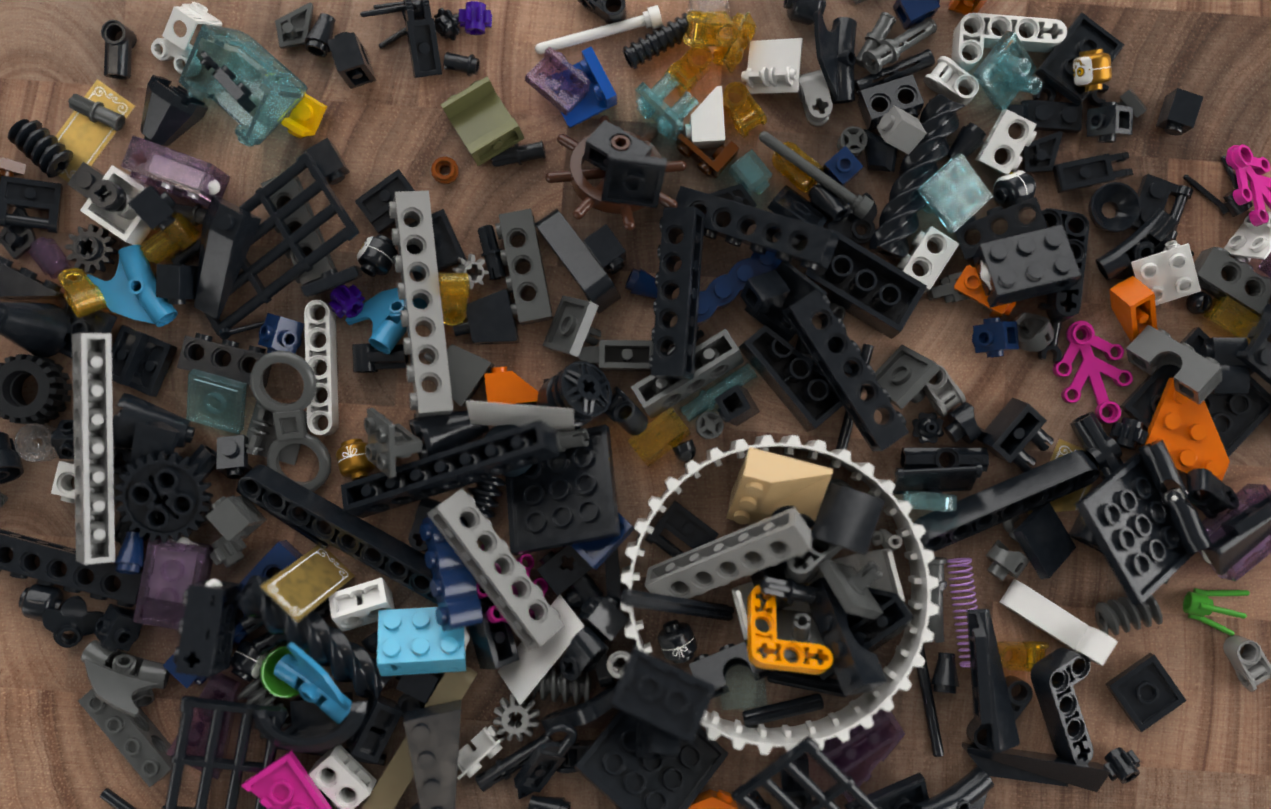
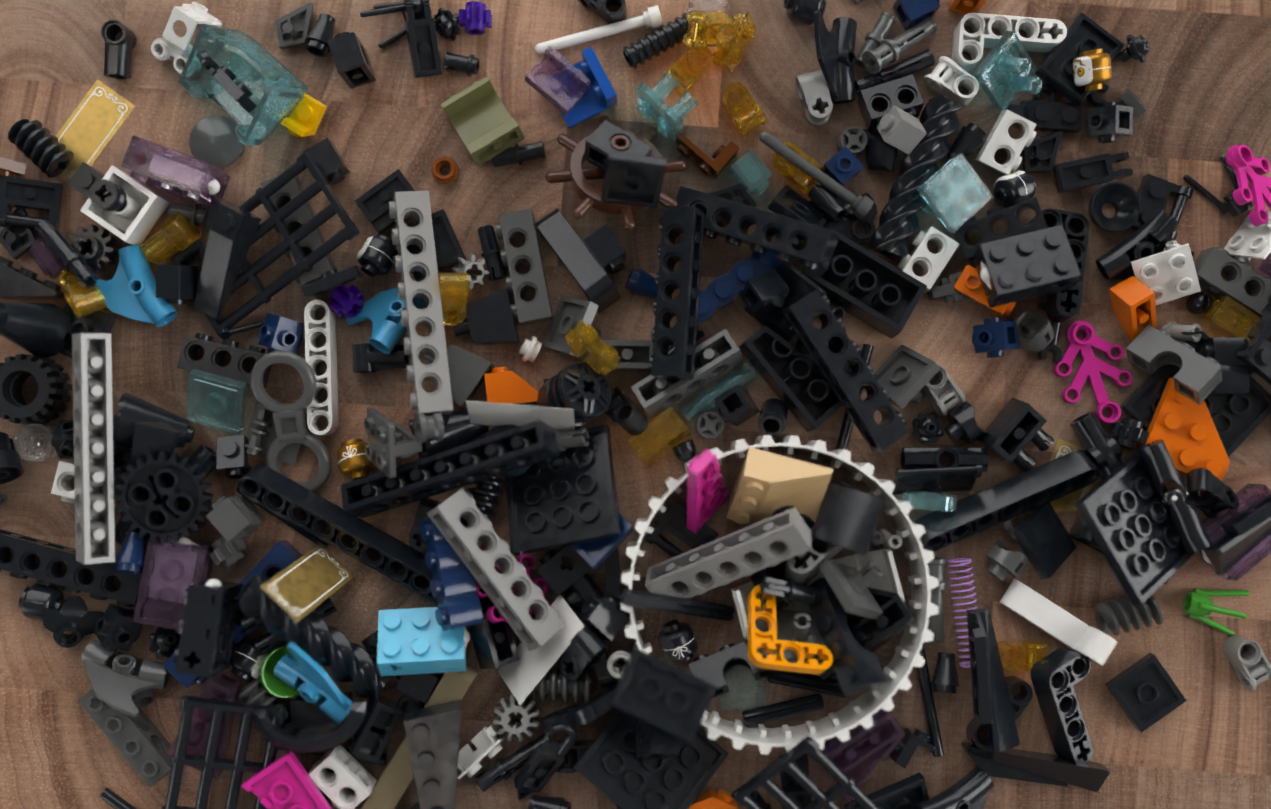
dark grey axle [68,94,125,131] -> none
black slope [112,325,178,397] -> none
black brick [128,185,178,231] -> none
black cone [140,75,208,148] -> none
white brick [328,577,395,632] -> none
white slope [685,86,725,148] -> none
white hinge [741,38,803,95] -> none
black gear [1104,747,1140,784] -> none
black brick [1156,88,1204,136] -> none
none -> black pin [35,220,99,288]
none -> black plant [149,627,181,659]
none -> dark grey dish [189,115,245,170]
none -> dark grey wheel [415,412,444,443]
none -> white plate [519,336,542,363]
none -> clear yellow hinge [564,319,620,376]
none -> dark pink wing [686,449,730,534]
none -> black brick [758,398,788,436]
none -> black bracket [890,728,936,768]
none -> black plant [1119,35,1150,63]
none -> light grey pin [1162,322,1202,342]

